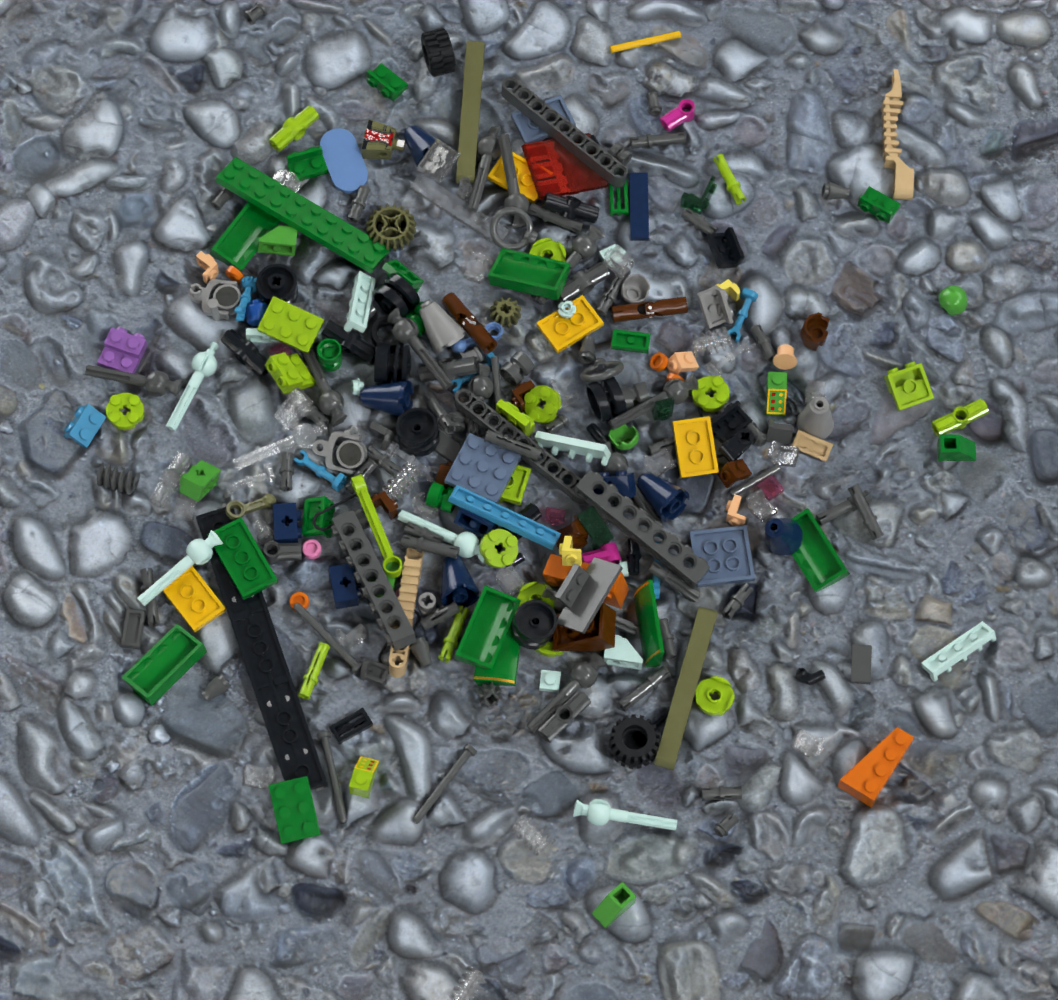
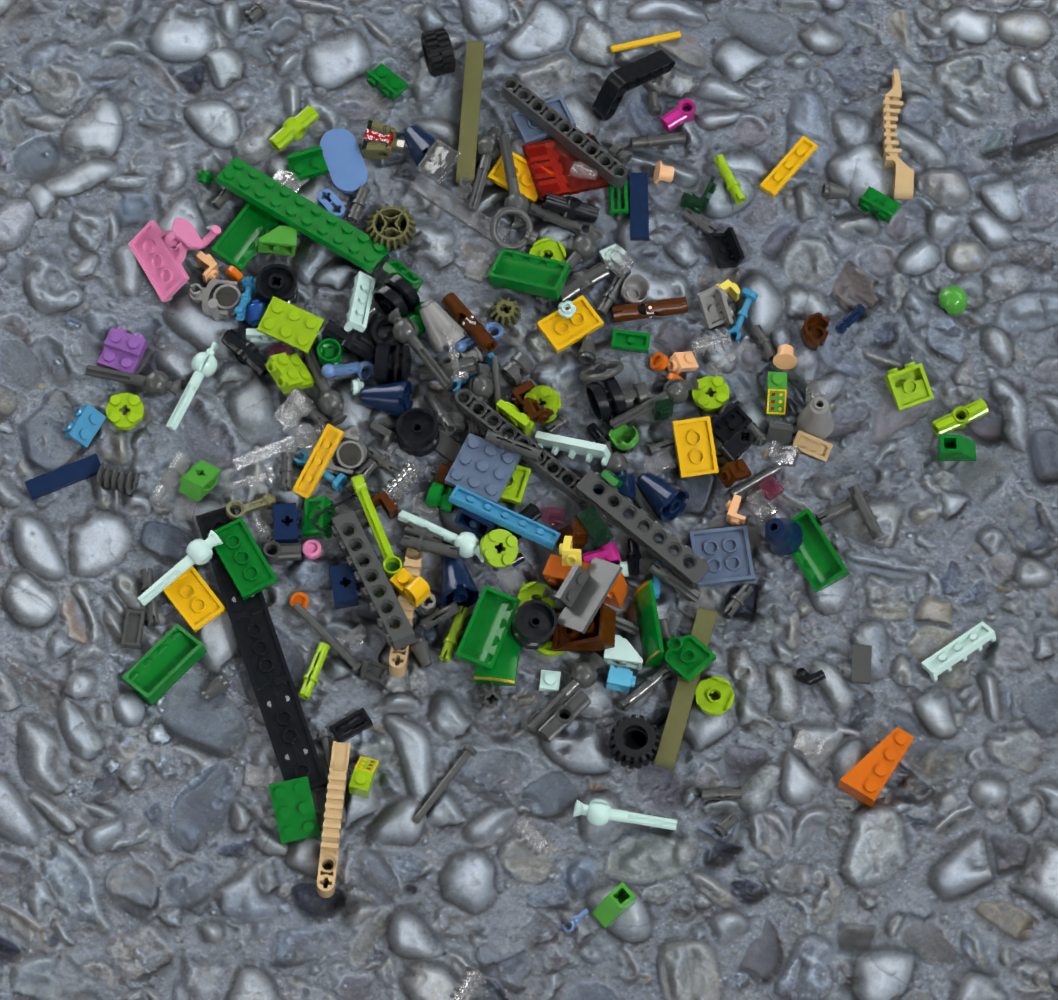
none -> dark blue tile [25,454,101,500]
none -> bright pink plate [128,218,221,302]
none -> green plate [196,170,215,185]
none -> yellow tile [292,423,345,499]
none -> tan piece [317,741,351,898]
none -> medium blue beam [318,189,345,219]
none -> medium blue piece [321,361,374,380]
none -> yellow plate [389,568,431,608]
none -> clear piece [441,325,469,382]
none -> reddish brown bracket [522,397,554,423]
none -> medium blue hand [562,908,589,932]
none -> clear cone [569,161,598,181]
none -> black beam [592,50,675,121]
none -> green tile [600,469,624,488]
none -> medium azure window [606,664,636,693]
none -> light nougat piece [653,160,674,184]
none -> green plate [664,635,716,684]
none -> yellow tile [759,135,818,198]
none -> dark blue axle [835,304,866,334]

